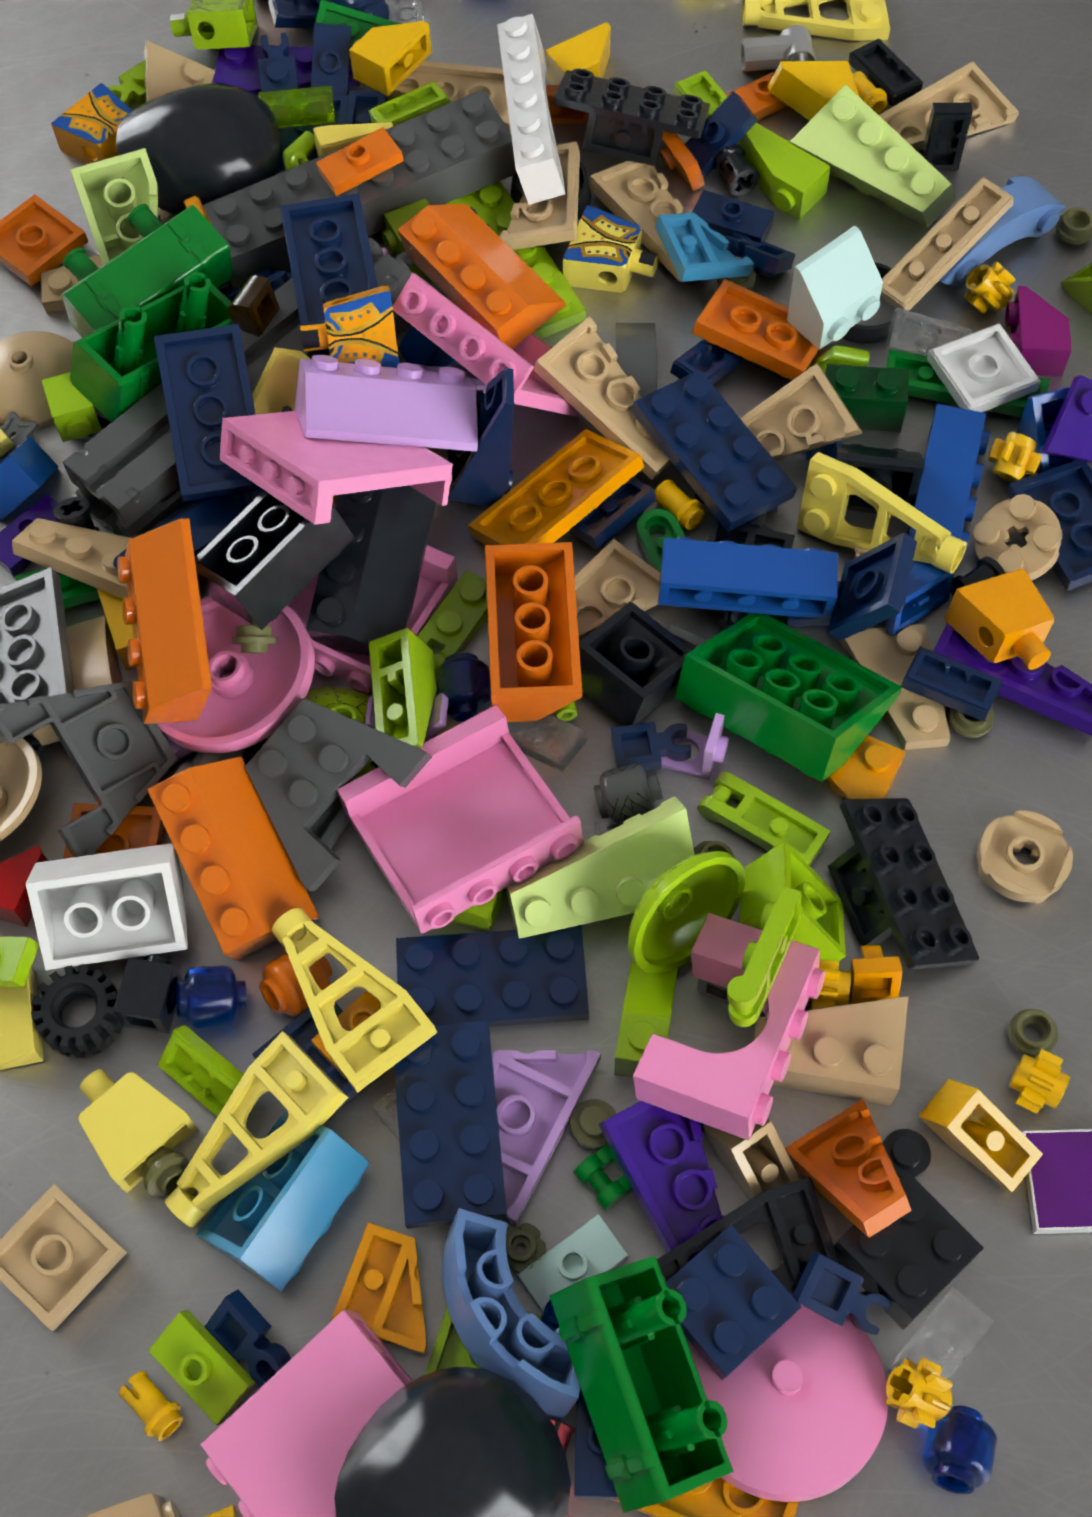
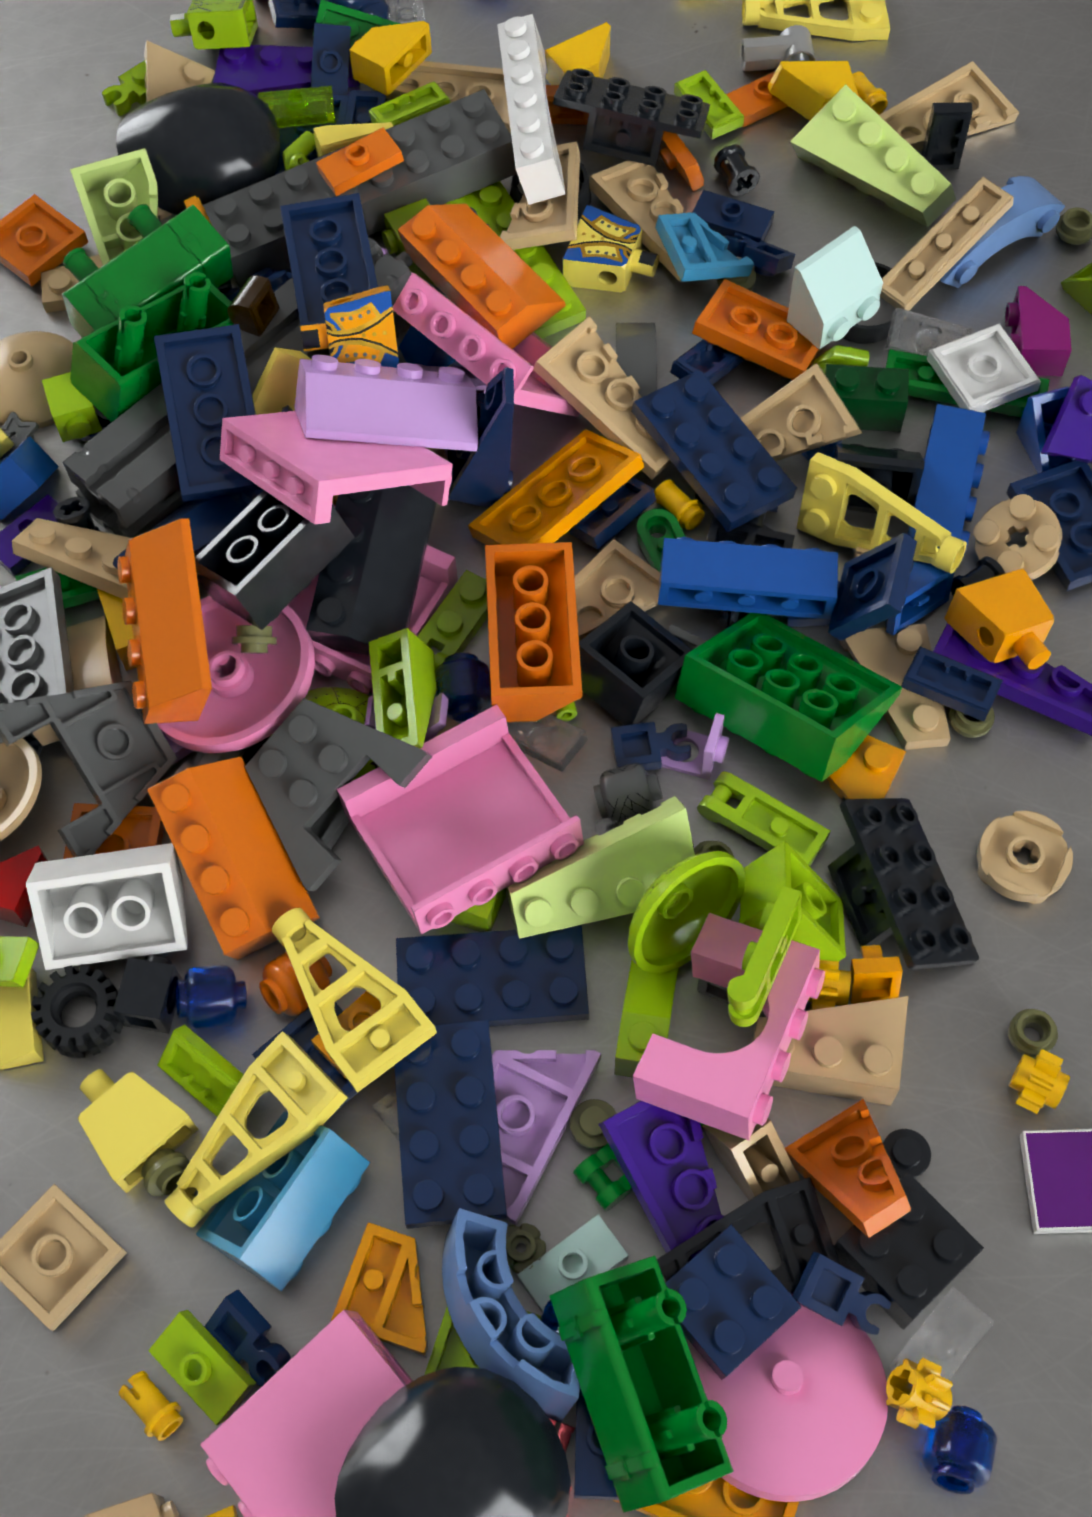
torso [51,83,132,164] -> none
dark blue plate [258,33,299,100] -> none
dark blue plate [685,91,758,177] -> none
lime slope [737,123,831,220] -> none
black plate [848,38,923,107] -> none
yellow slope [918,1079,1043,1192] -> none
yellow gear [964,261,1016,314] -> none
yellow gear [988,432,1042,482] -> none

